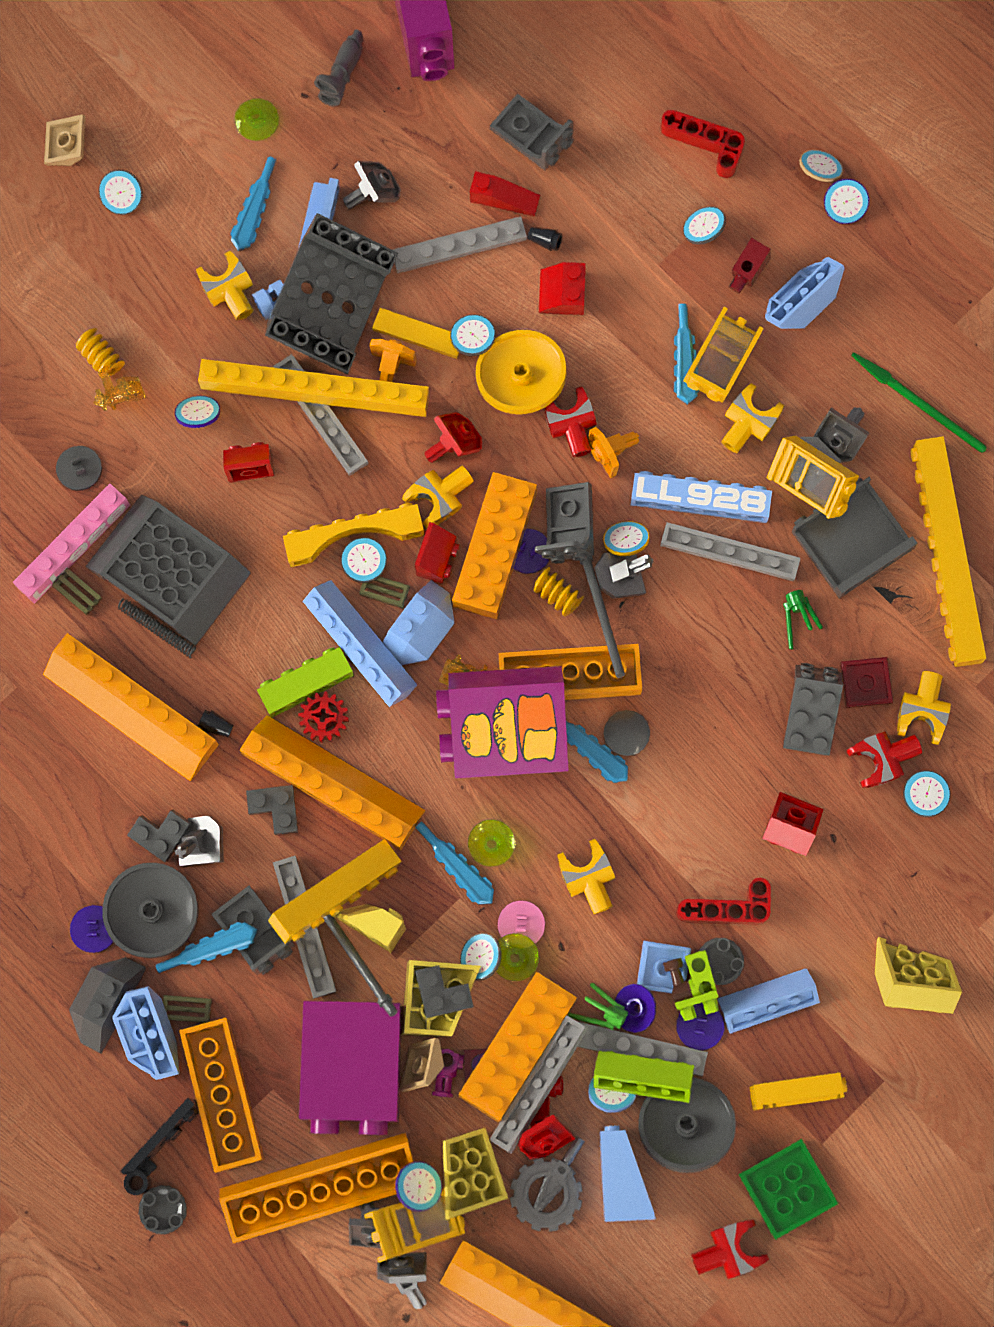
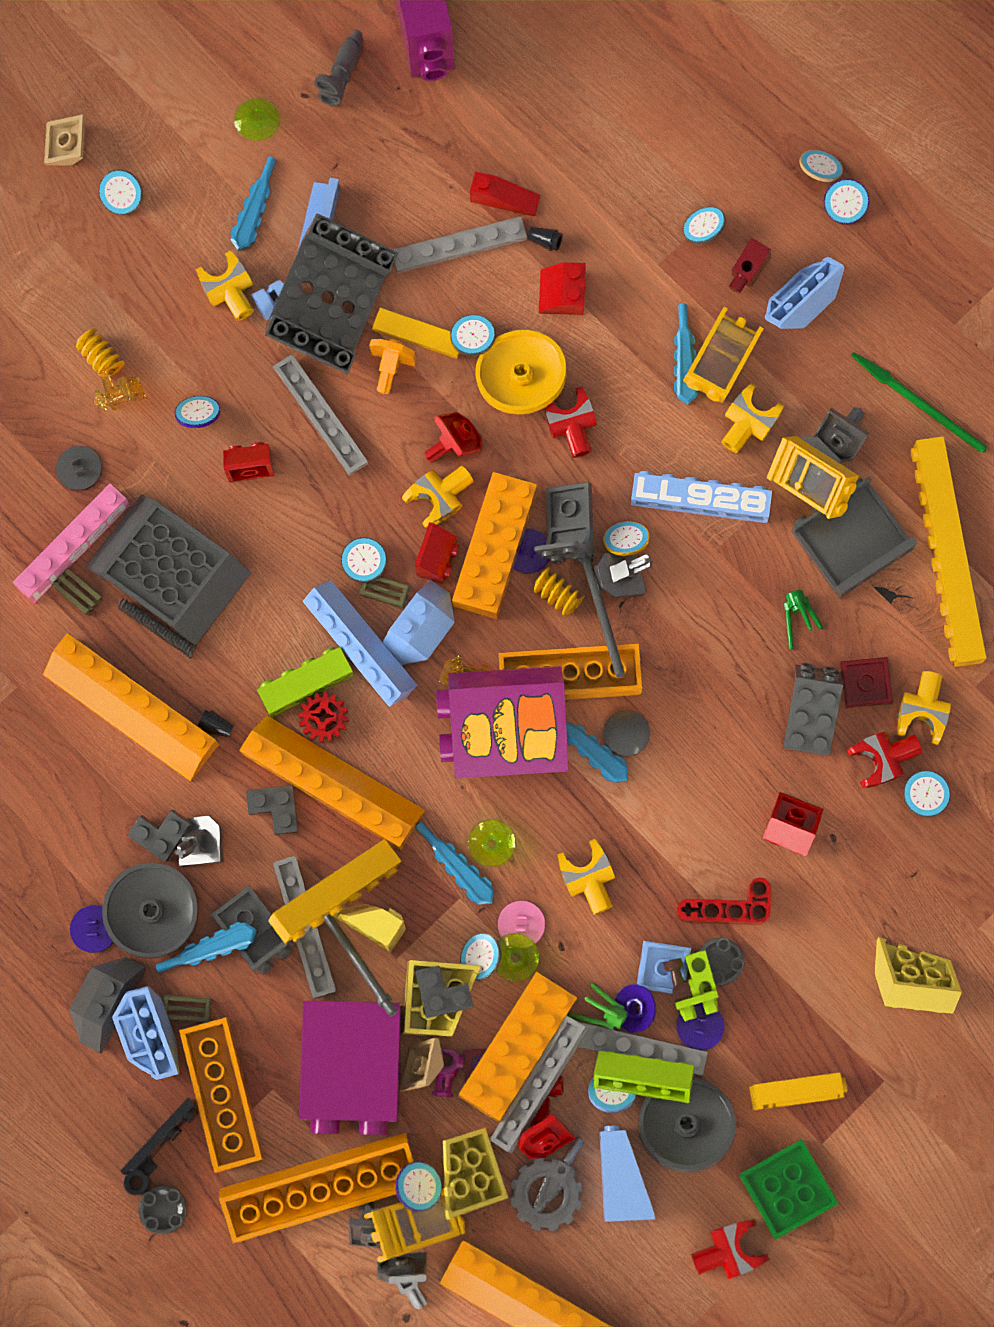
yellow brick [198,359,429,417] -> none
yellow arch [283,503,425,567] -> none
flat silver piece [343,161,401,209] -> none
dark grey bracket [490,93,574,171] -> none
light orange piece [588,427,639,478] -> none
red beam [660,110,745,178] -> none
light grey plate [660,522,800,581] -> none
light blue panel [718,969,820,1034] -> none

